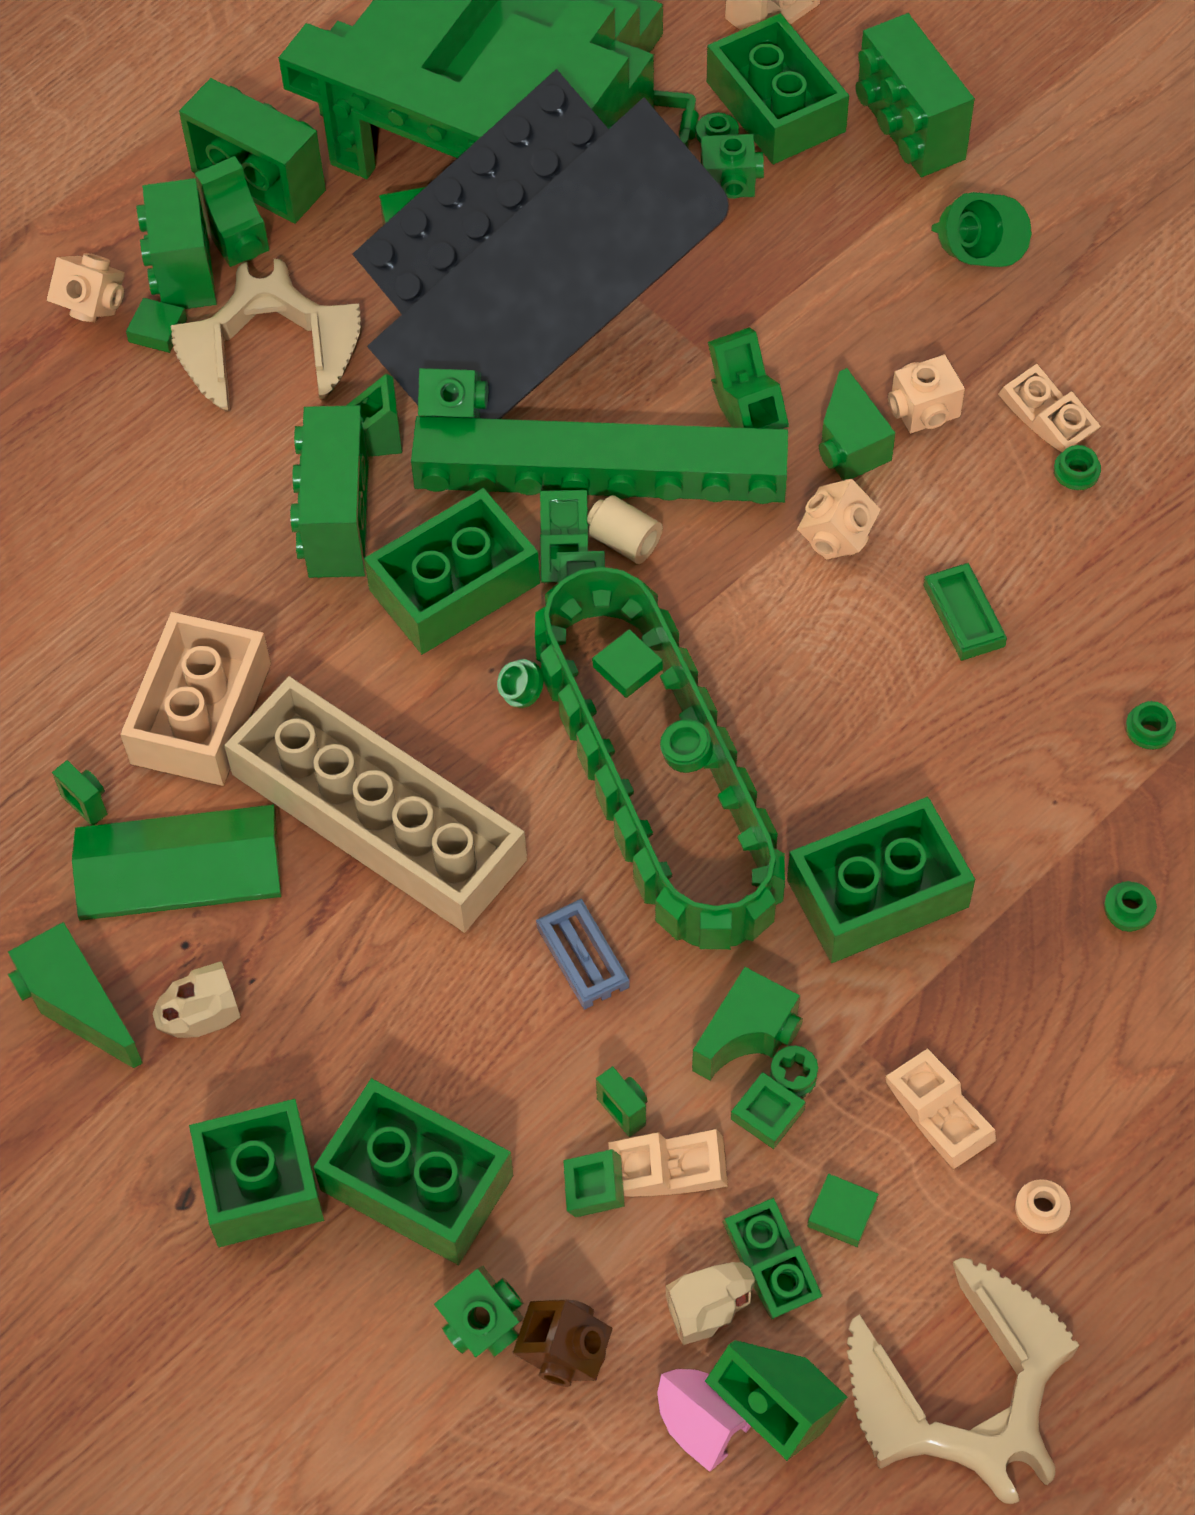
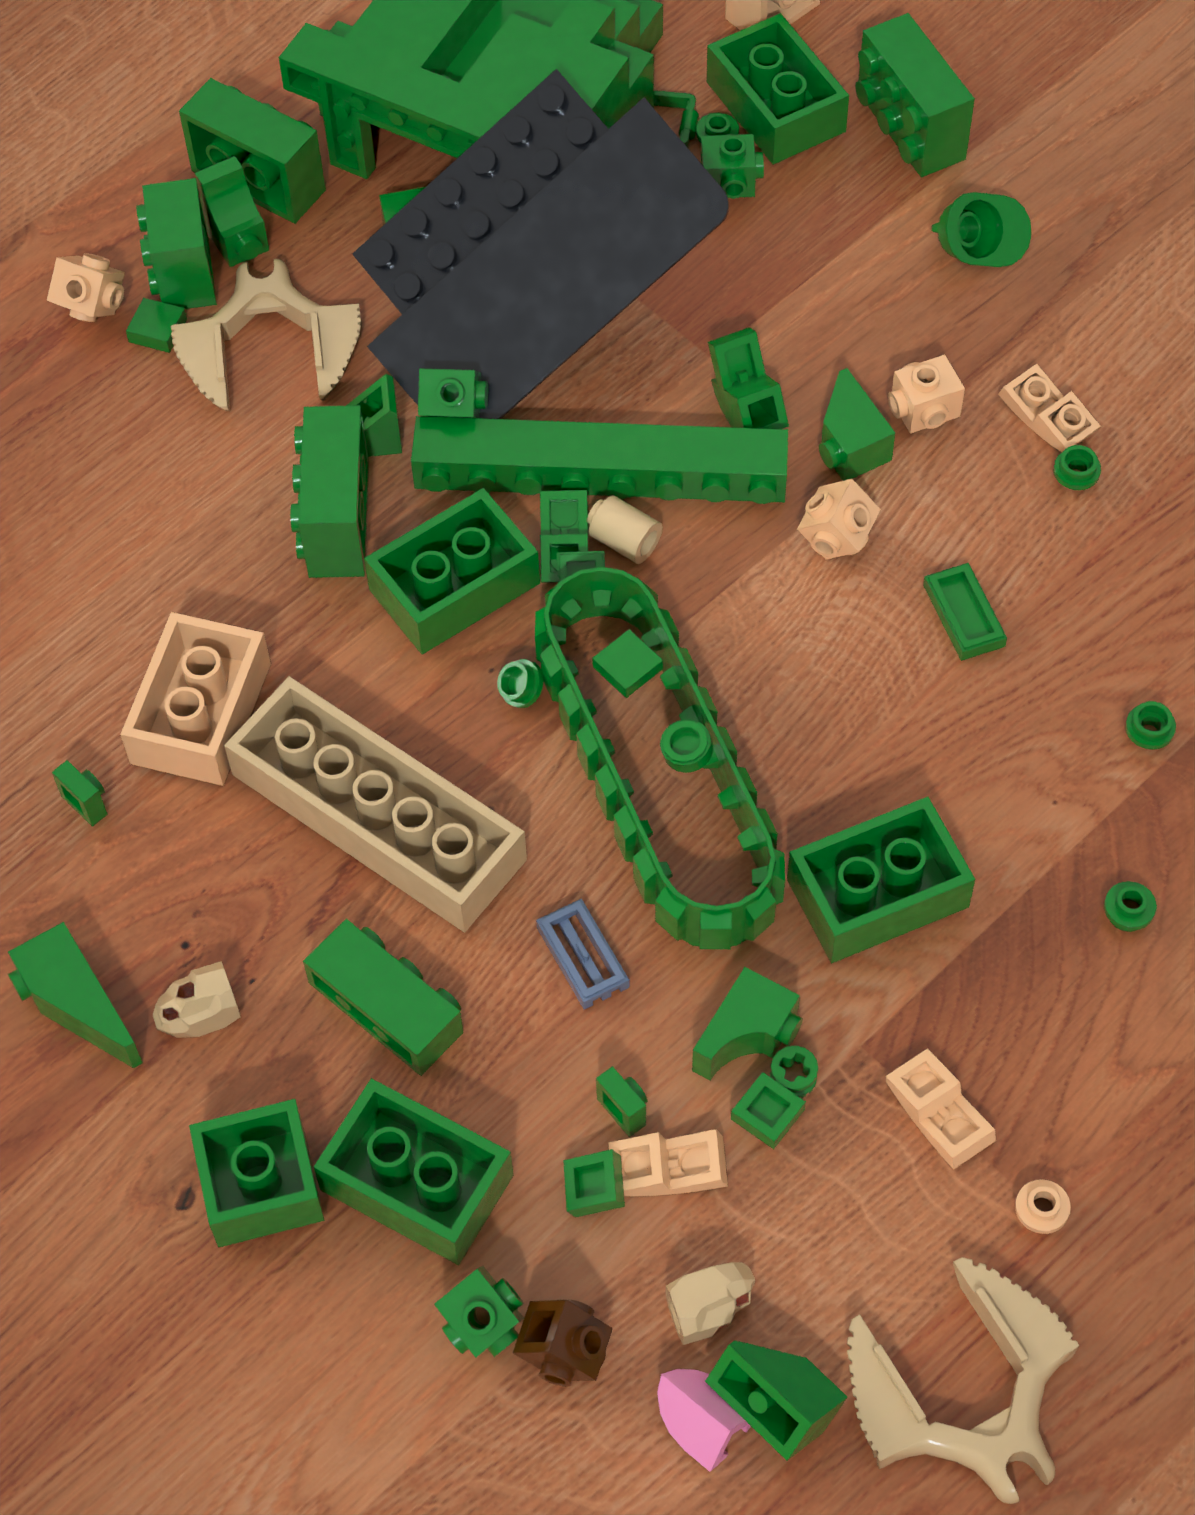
green slope [72,805,282,921] -> none
green slope [722,1198,823,1320] -> none
green tile [807,1173,879,1248] -> none
none -> green brick [303,919,463,1076]

